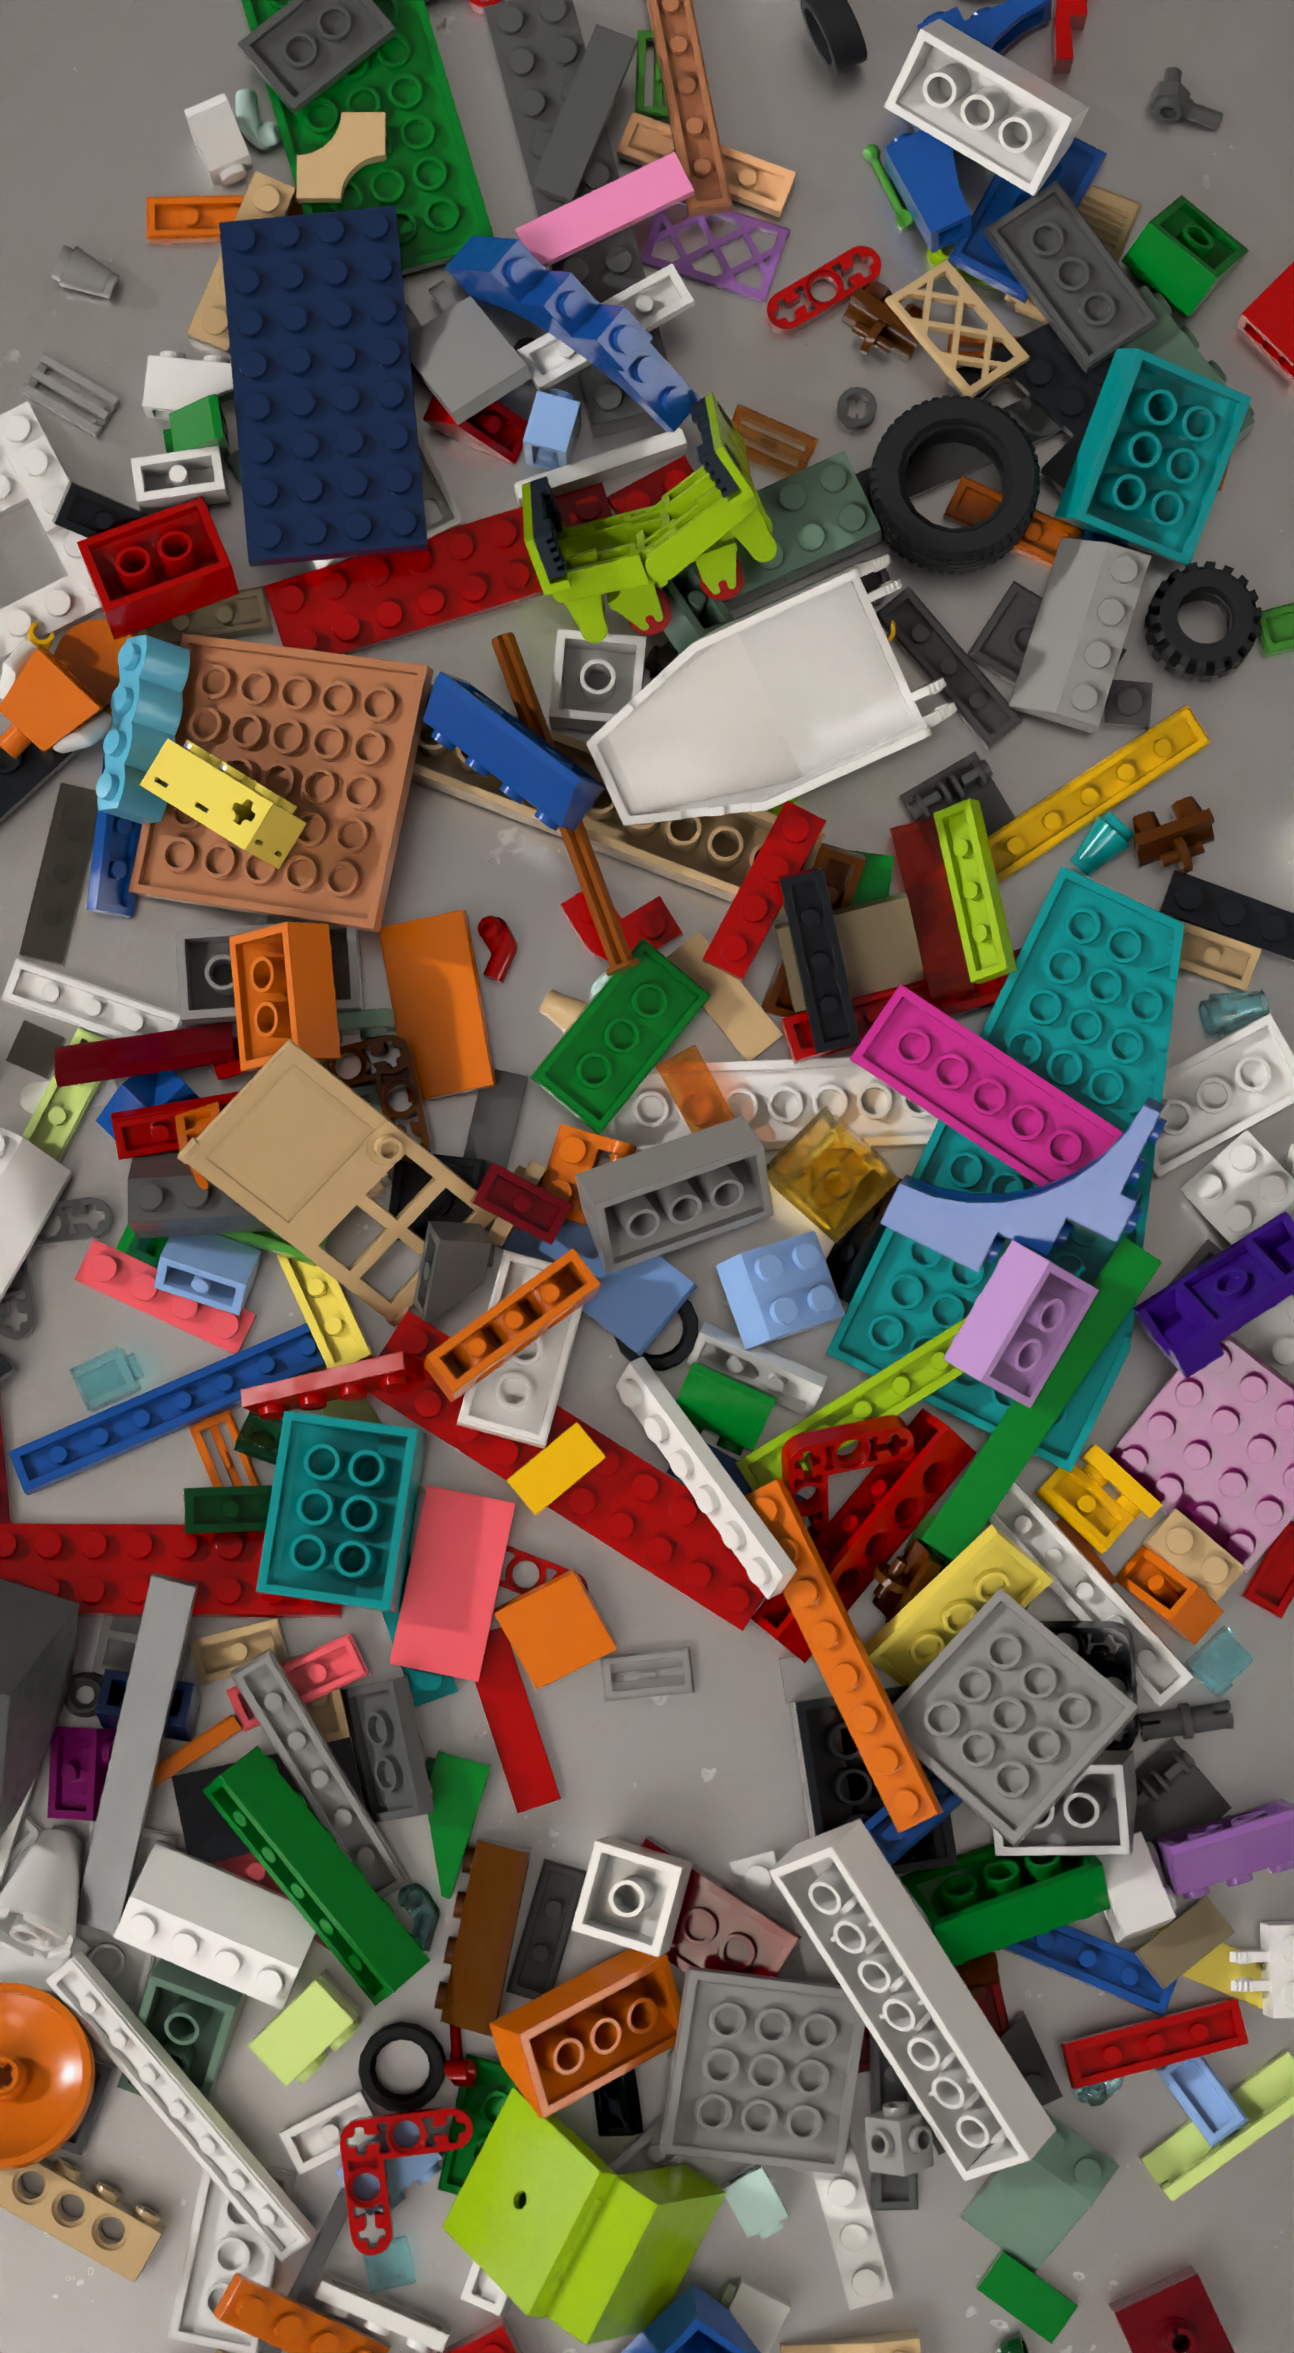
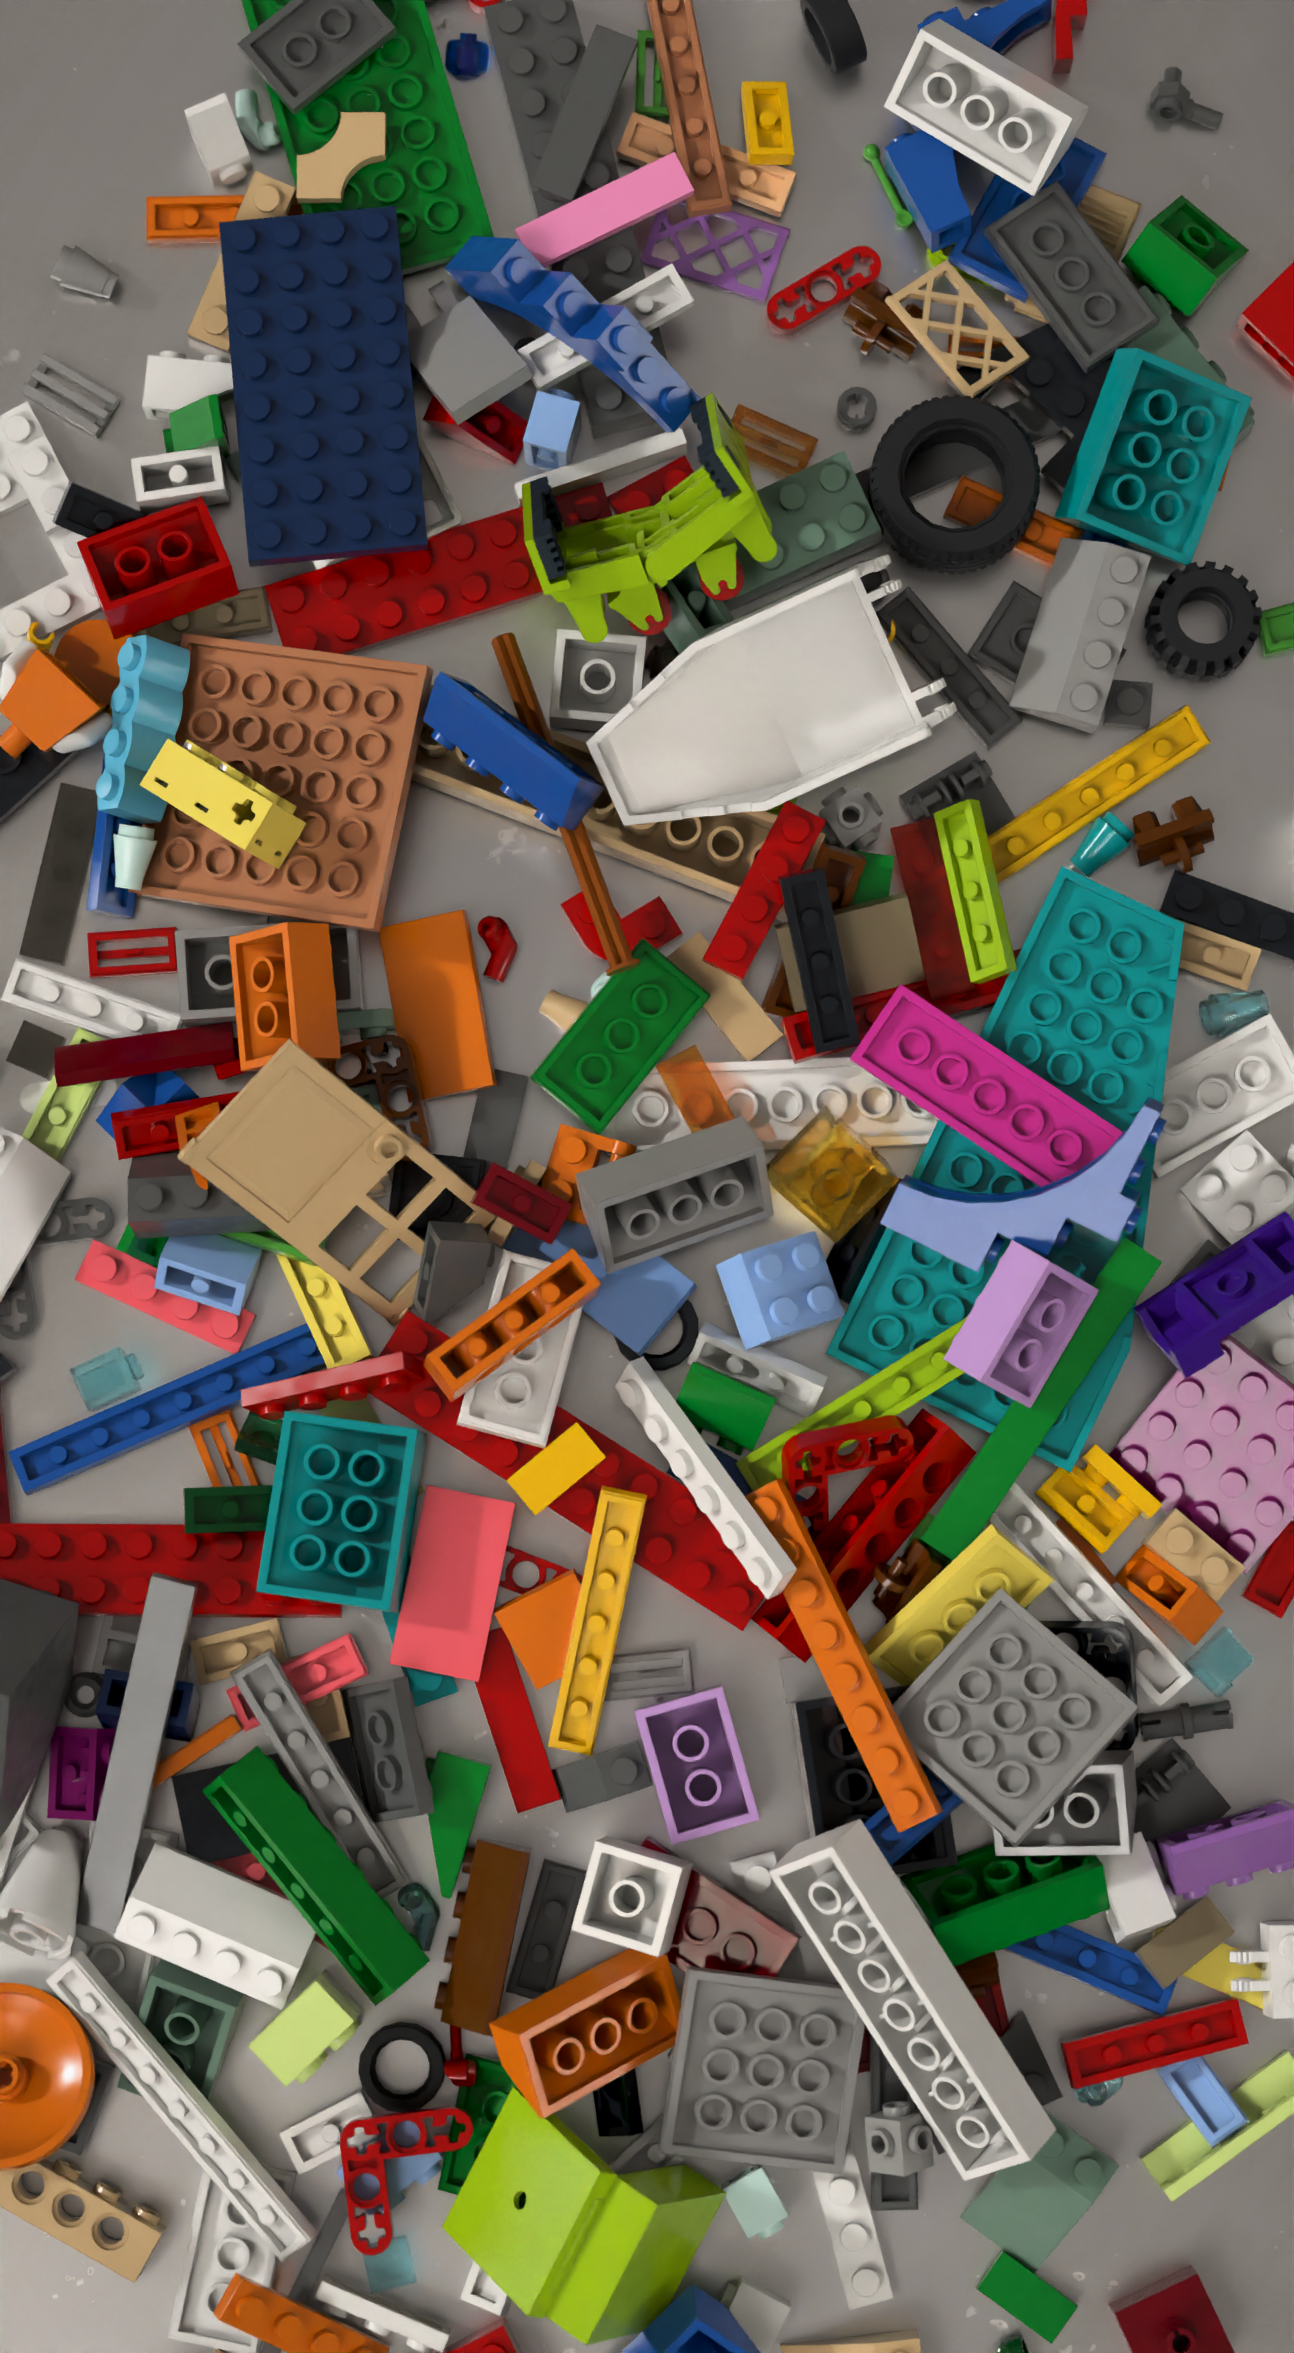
none -> red tile [87,927,178,979]
none -> light aqua cone [113,824,157,891]
none -> clear blue piece [445,33,489,77]
none -> yellow tile [548,1486,647,1756]
none -> dark grey slope [552,1740,652,1813]
none -> lavender brick [634,1685,760,1845]
none -> yellow plate [740,81,794,165]
none -> light grey brick [818,786,883,852]

